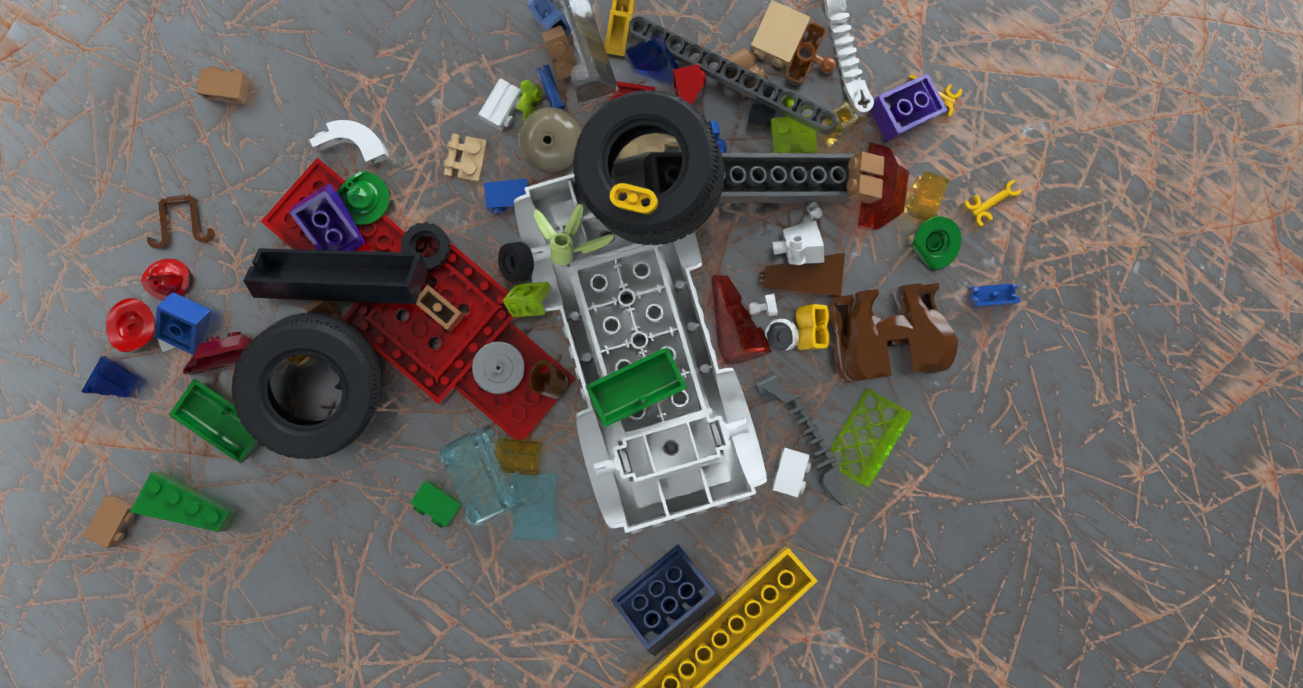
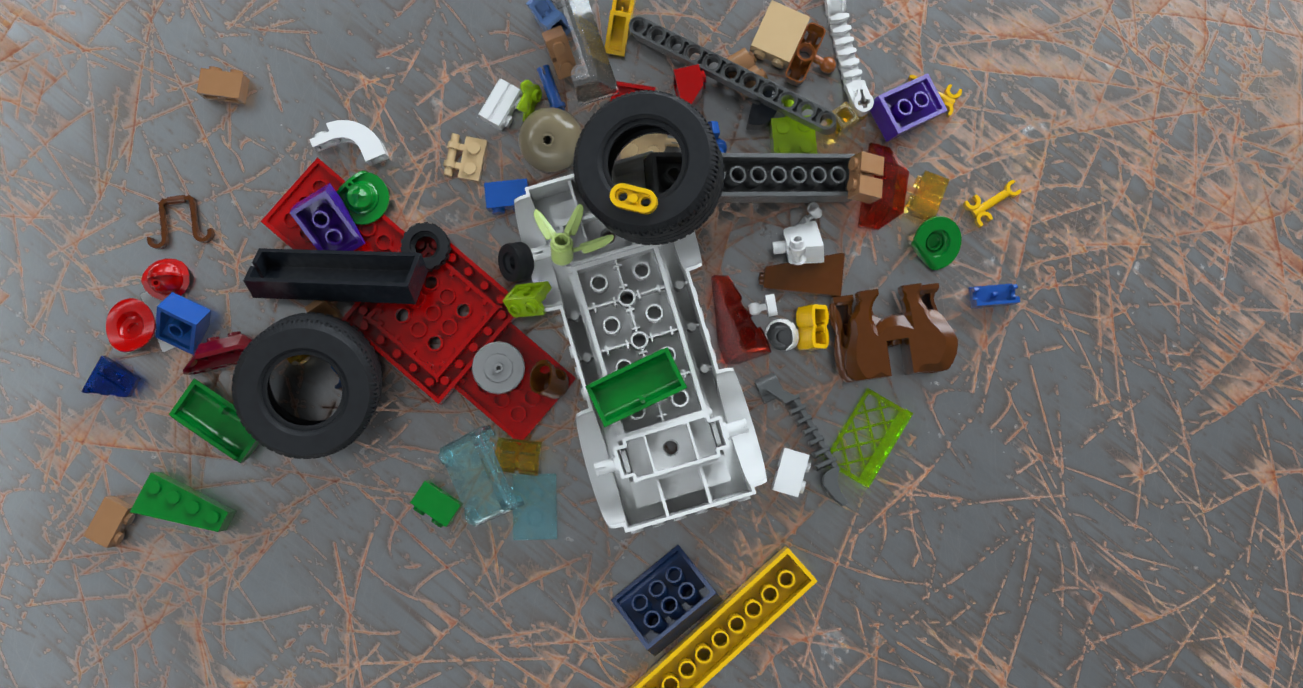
medium nougat brick [416,285,465,332] -> none
clear blue wing [625,35,679,75] -> none

